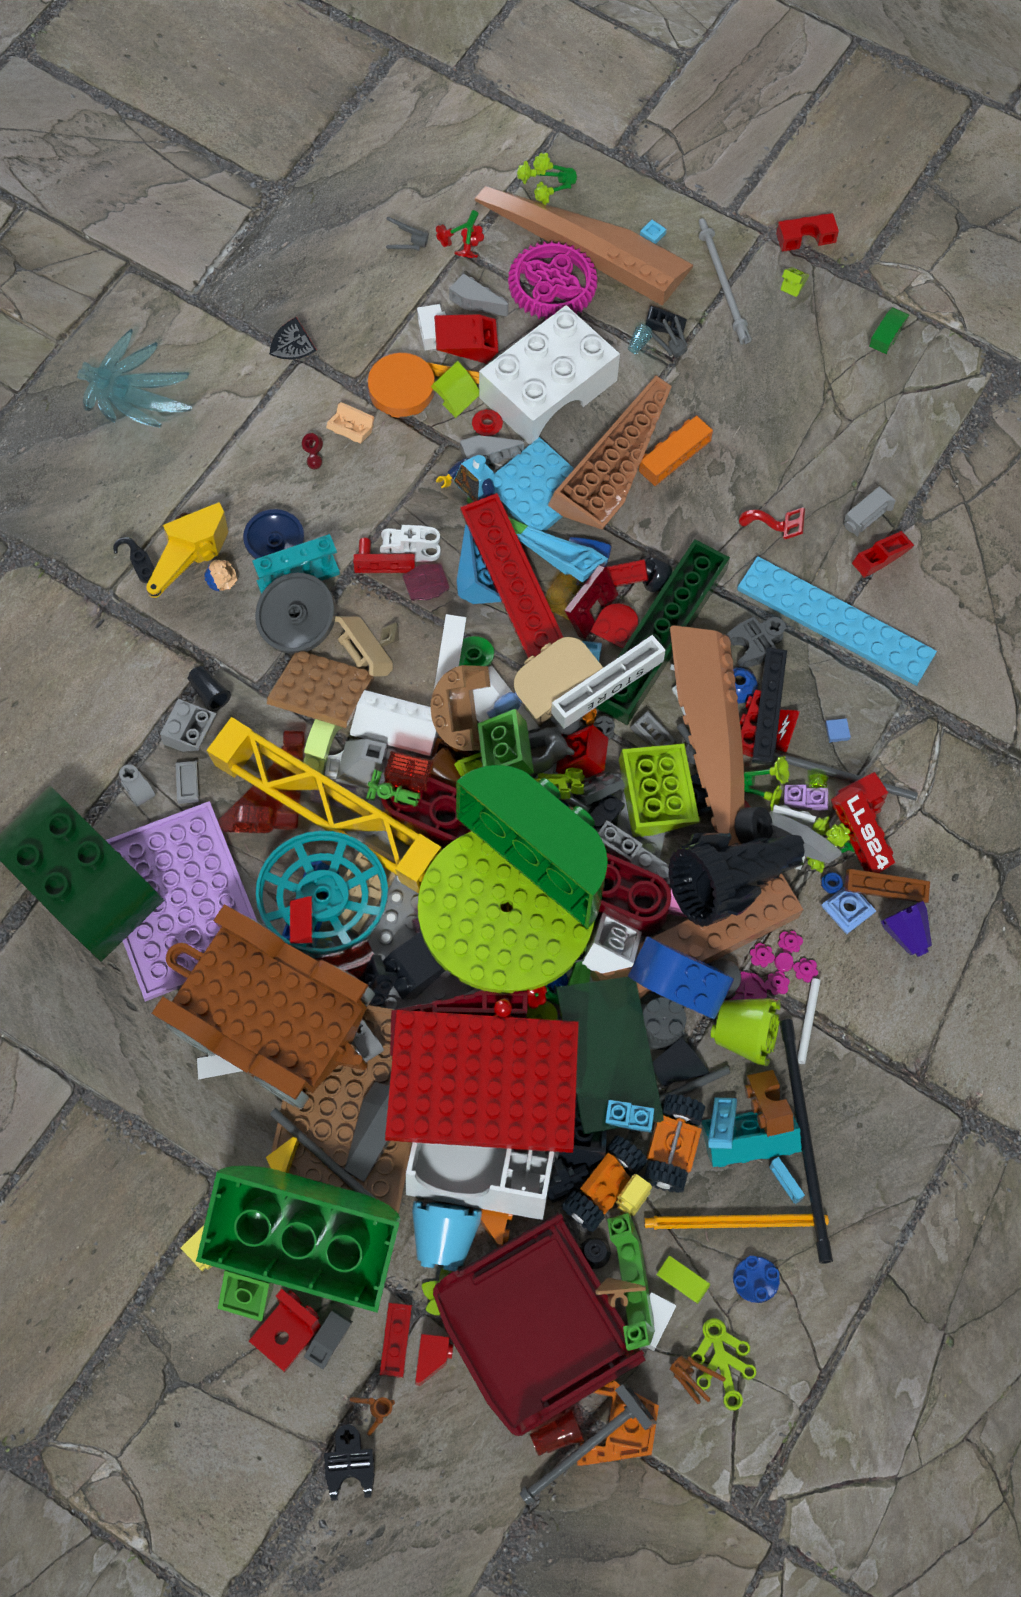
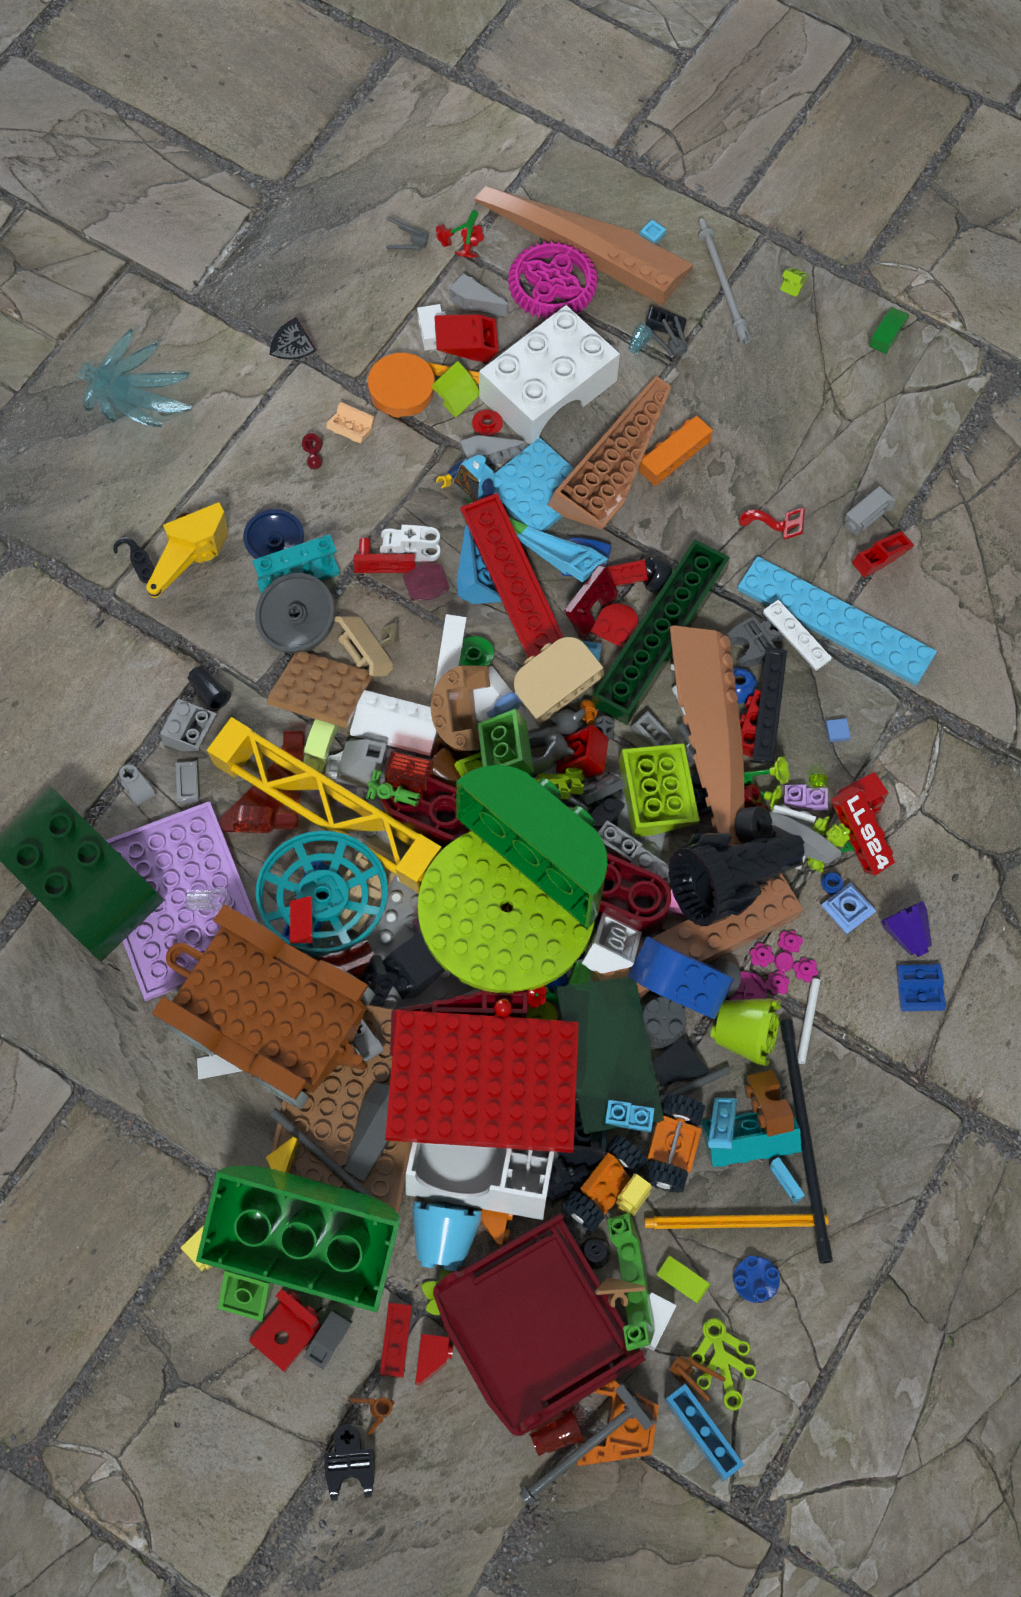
light nougat piece [205,559,238,591] -> none
lime plant [517,153,577,204] -> none
clear yellow slope [545,572,584,621] -> none
white brick [551,635,665,729] -> none
dark grey piece [774,752,918,801] -> none
red slope [775,710,800,753] -> none
red arch [776,213,839,252] -> none
dark orange plate [845,869,930,903] -> none
none -> clear piece [186,887,232,912]
none -> dark azure brick [664,1384,744,1482]
none -> dark red plate [744,784,769,812]
none -> white bracket [763,600,831,671]
none -> blue slope [897,964,946,1011]

